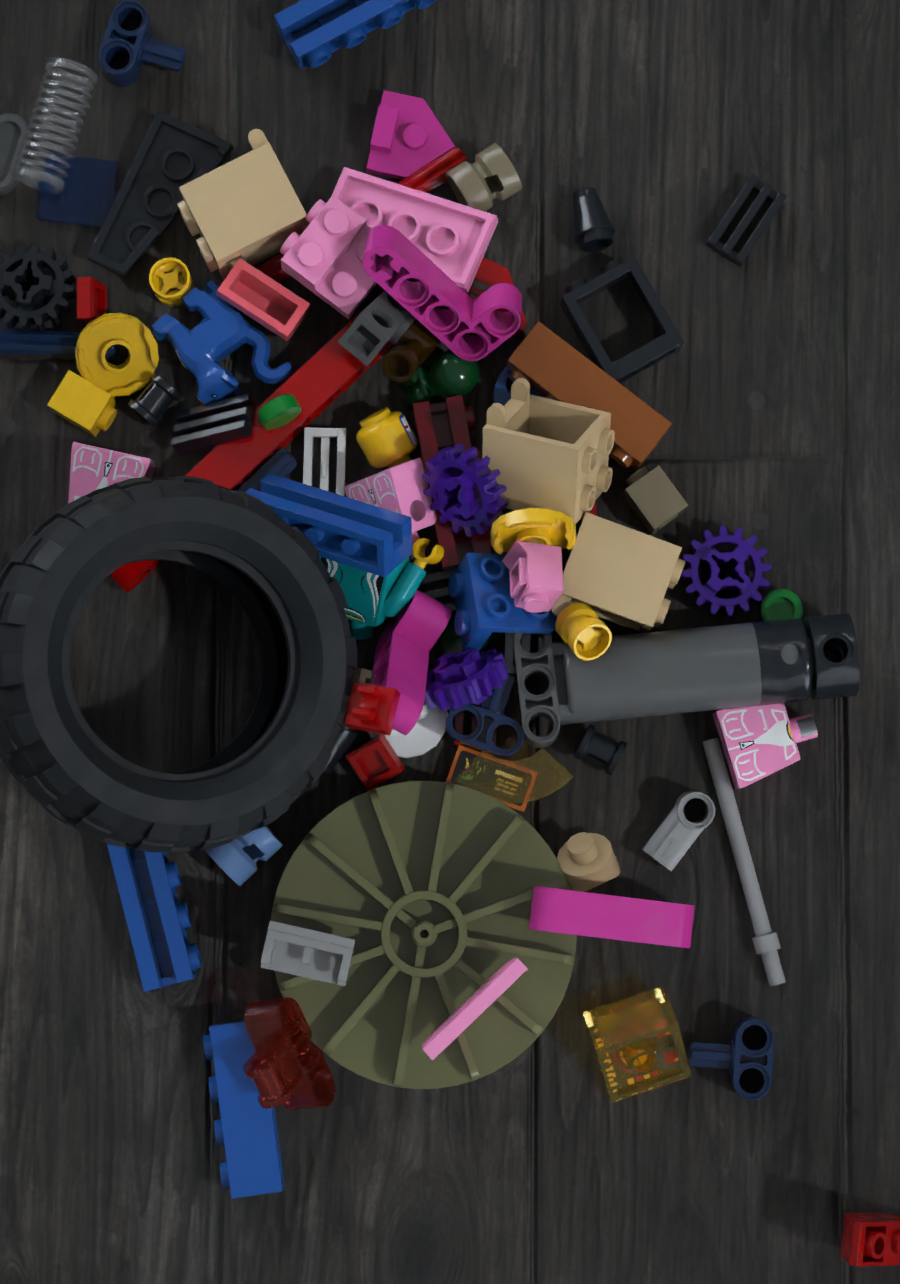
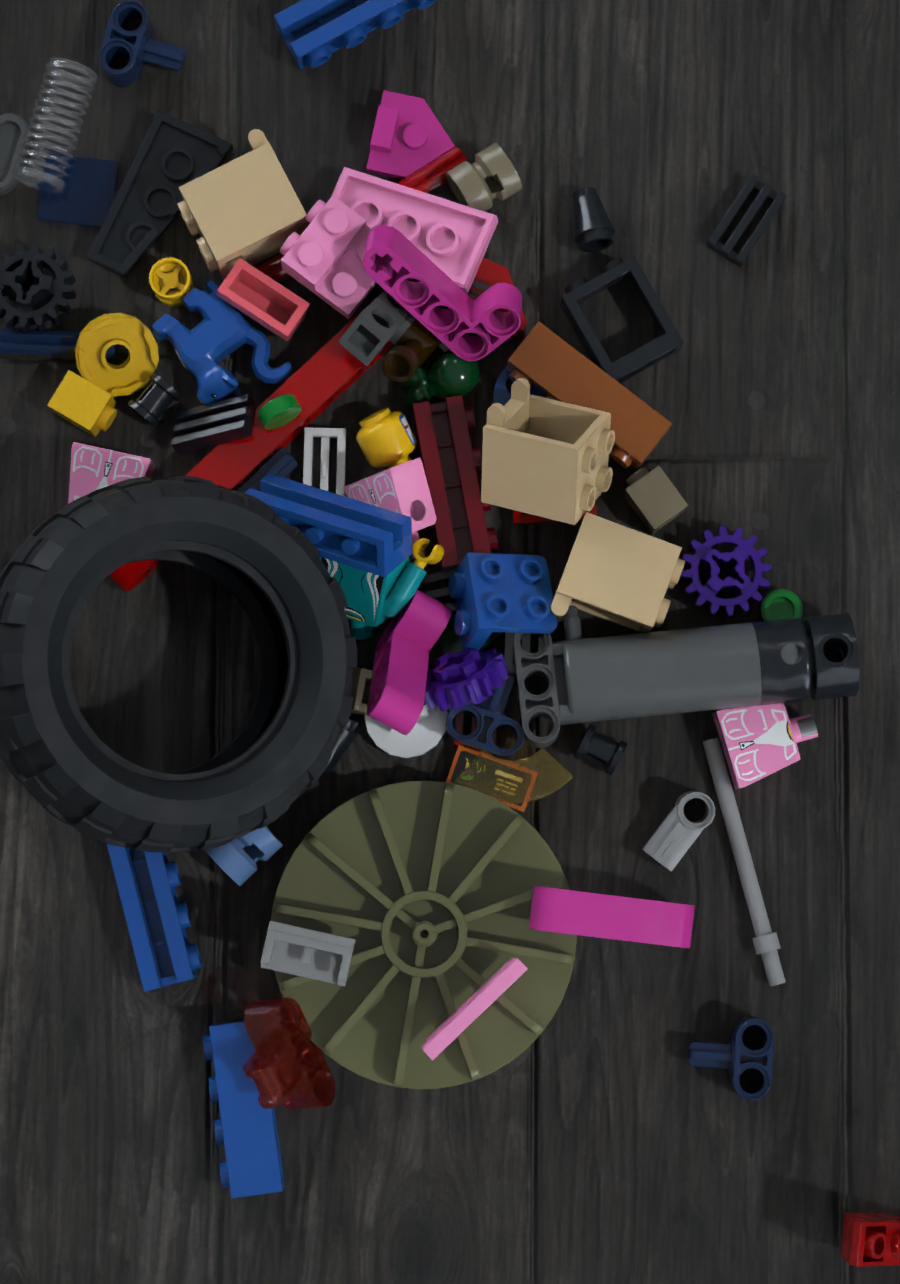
red tile [77,277,107,324] -> none
red tile [344,682,401,735] -> none
red tile [345,734,405,791] -> none
dark purple gear [422,443,508,537] -> none
yellow tile [490,508,576,555] -> none
bright pink window [502,540,564,613] -> none
yellow wheel [555,602,612,660] -> none
tan piece [557,832,620,892] -> none
clear yellow slope [583,986,692,1103] -> none

